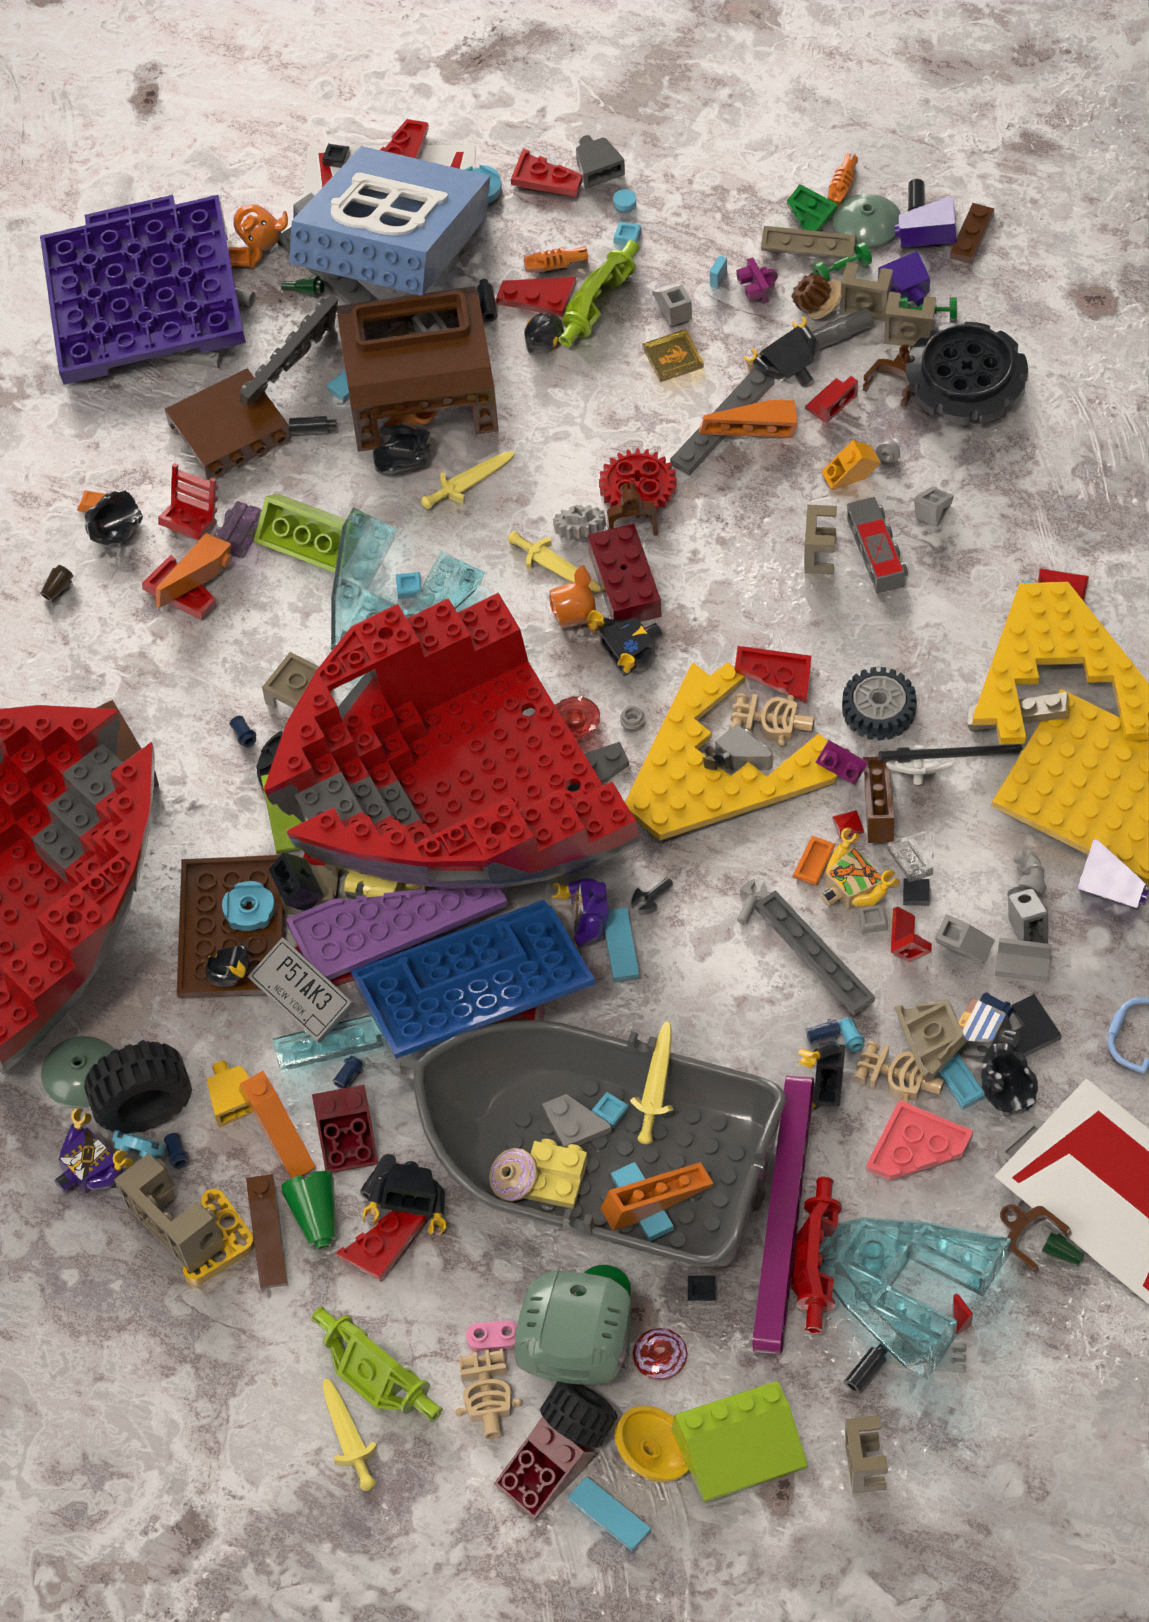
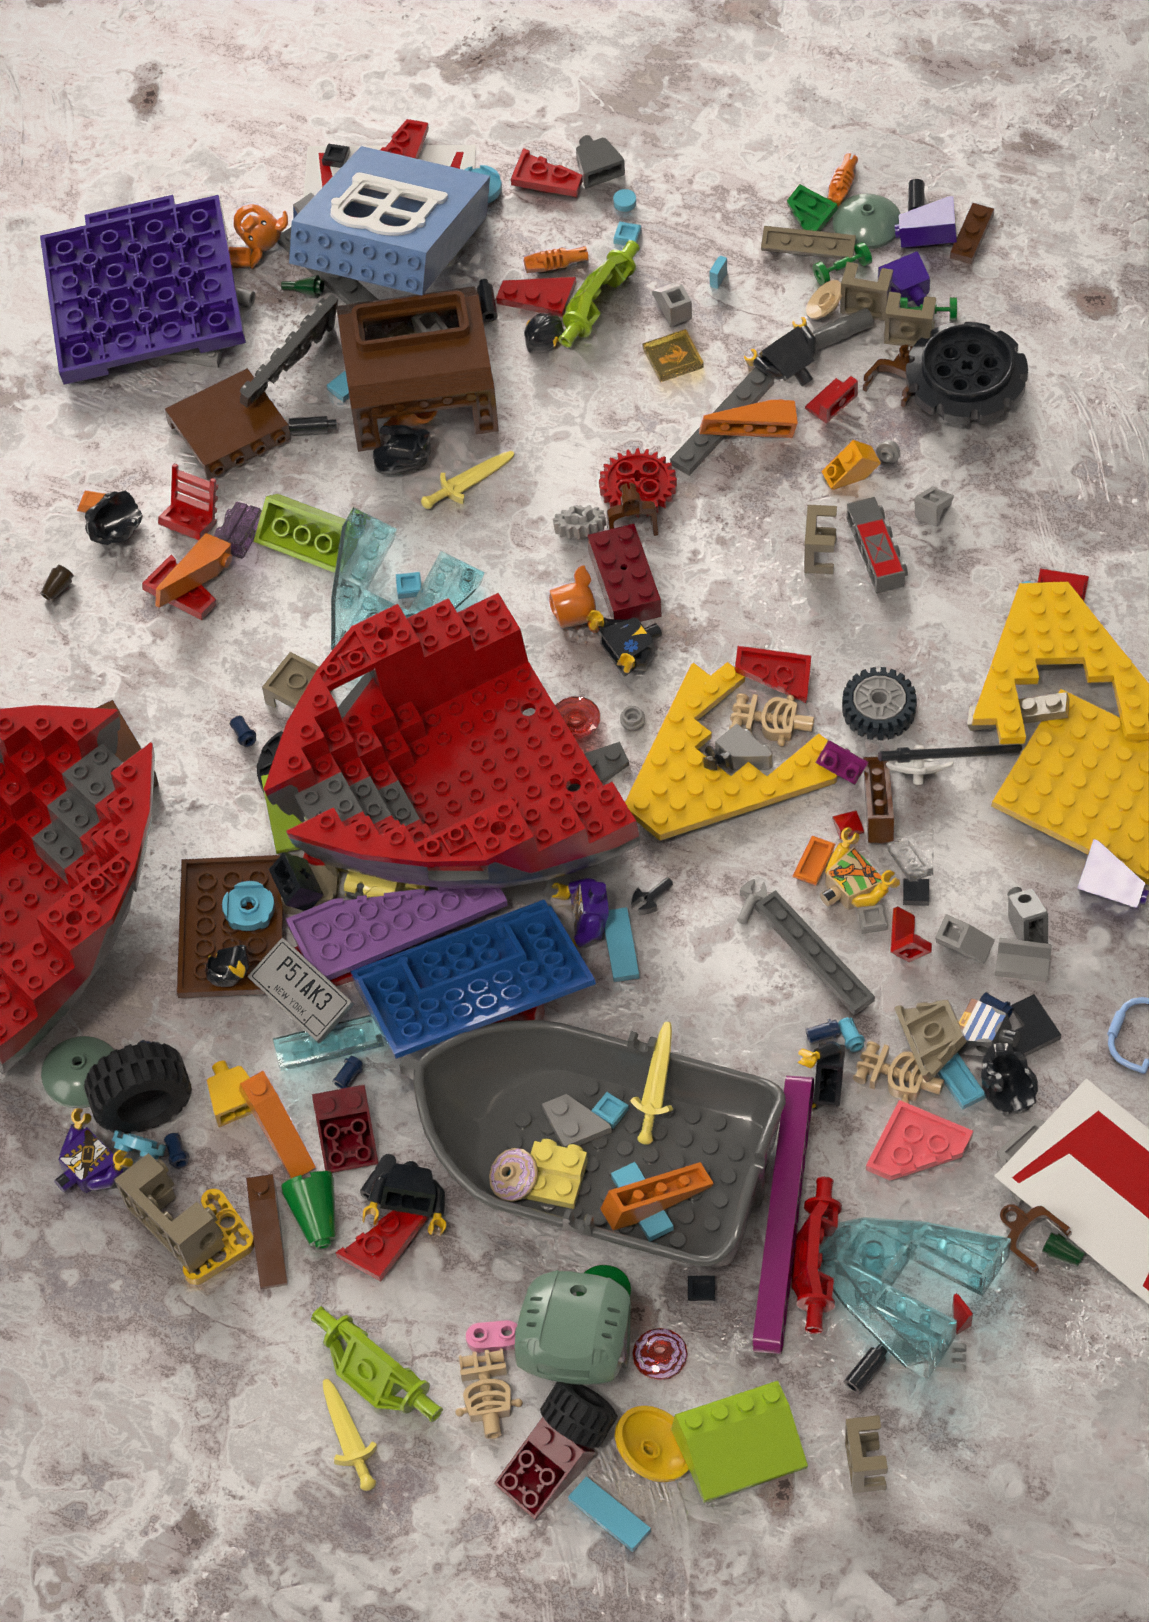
light yellow sword [508,531,601,594] -> none
magenta hips [736,257,778,304] -> none
reddish brown gear [791,272,832,314] -> none
light grey arm [1013,849,1047,897] -> none

